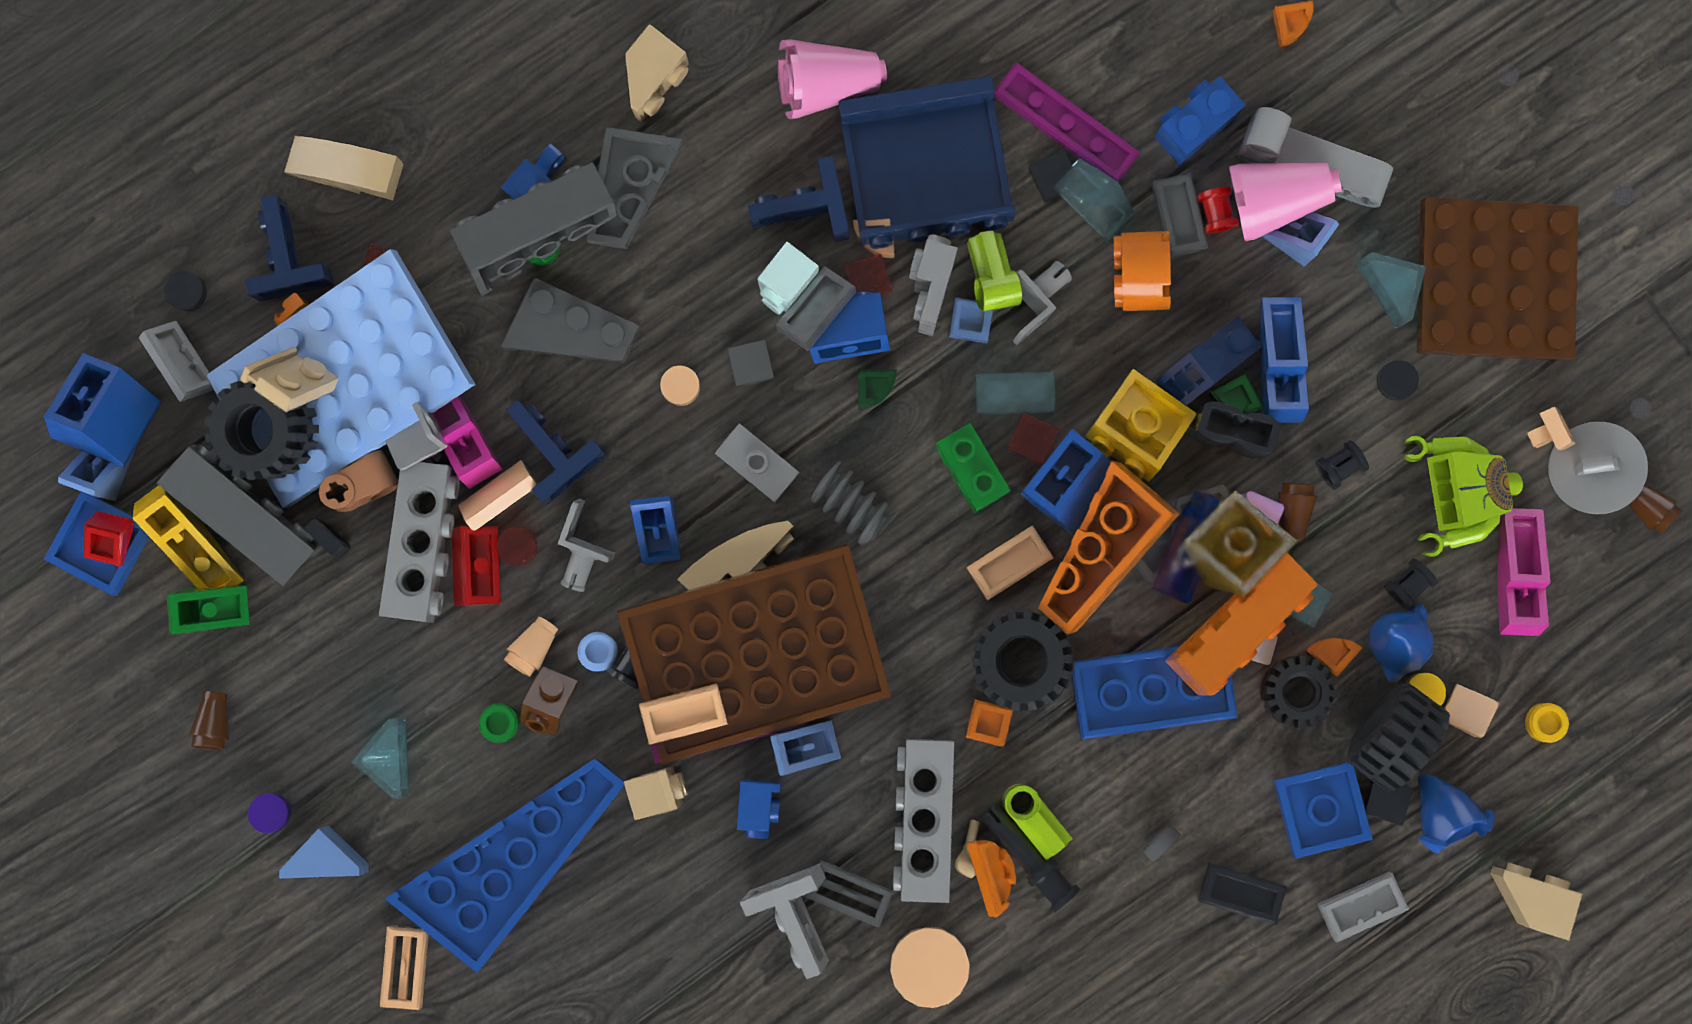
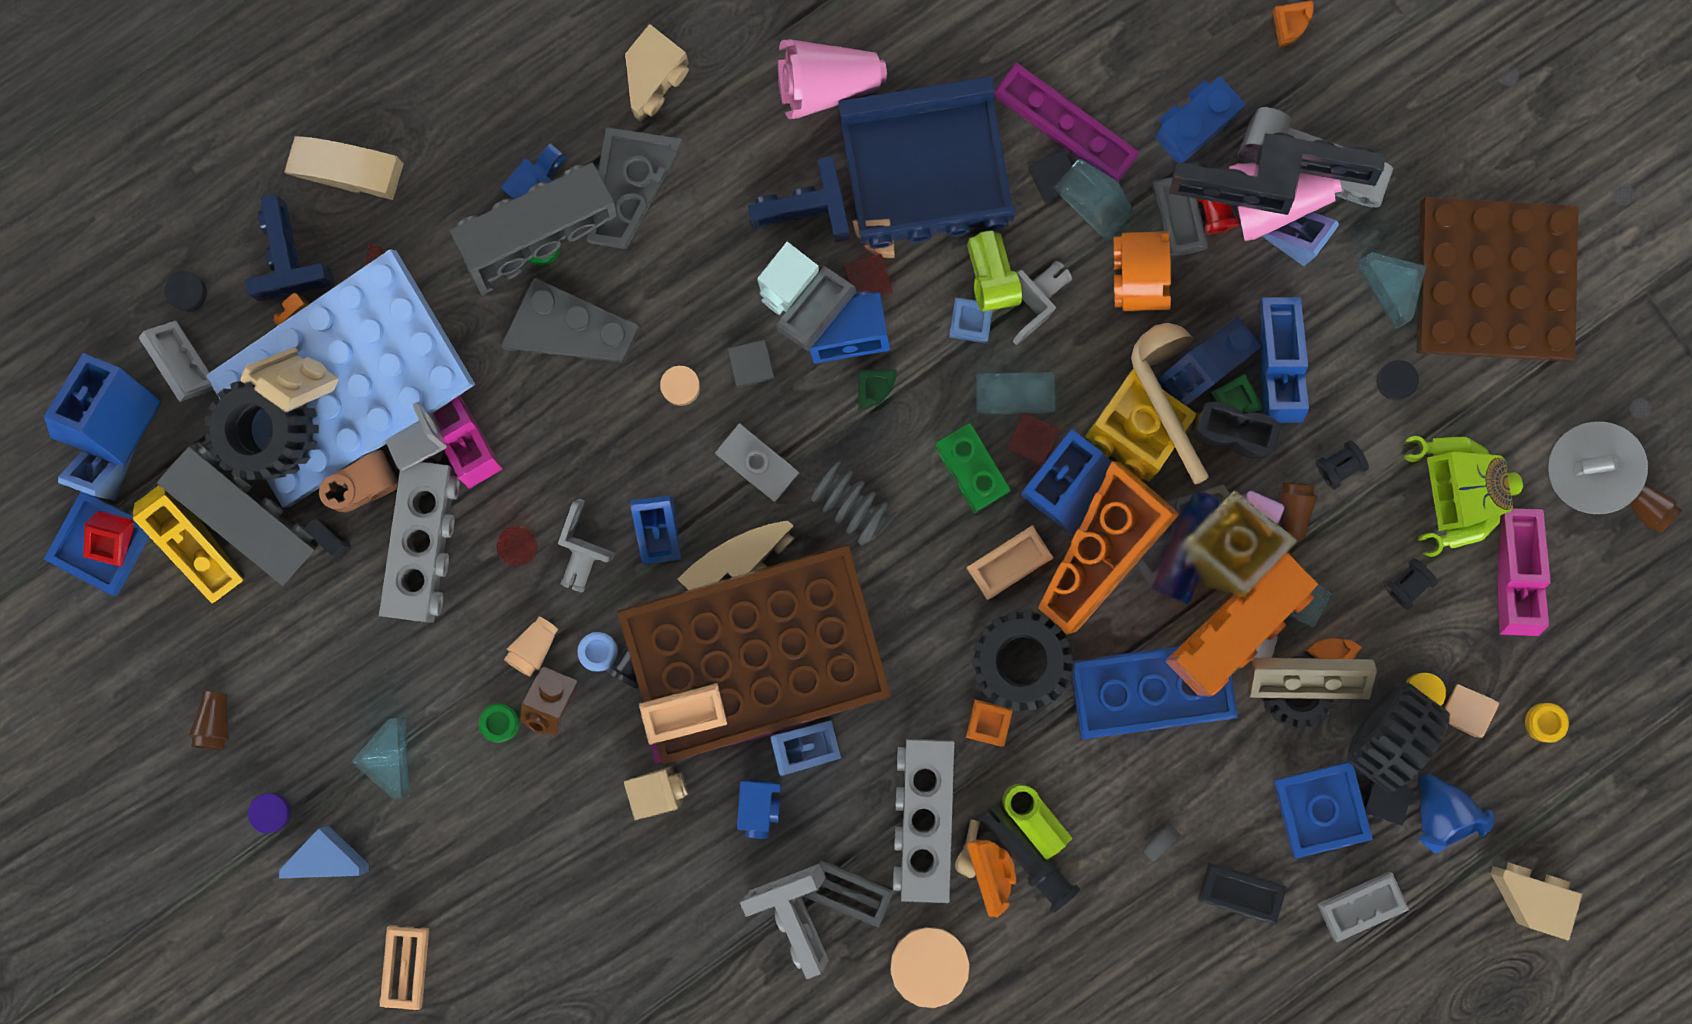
green slope [166,585,249,635] -> none
blue wing [384,758,625,973] -> none
red slope [451,526,501,606] -> none
light nougat tile [458,460,537,531] -> none
dark blue bracket [506,400,607,505] -> none
light grey plate [909,235,958,336] -> none
blue hat [1368,604,1434,682] -> none
light nougat tile [1527,406,1576,451] -> none
none -> tan piece [1131,323,1209,484]
none -> black bracket [1169,132,1386,215]
none -> dark tan plate [1248,658,1377,699]

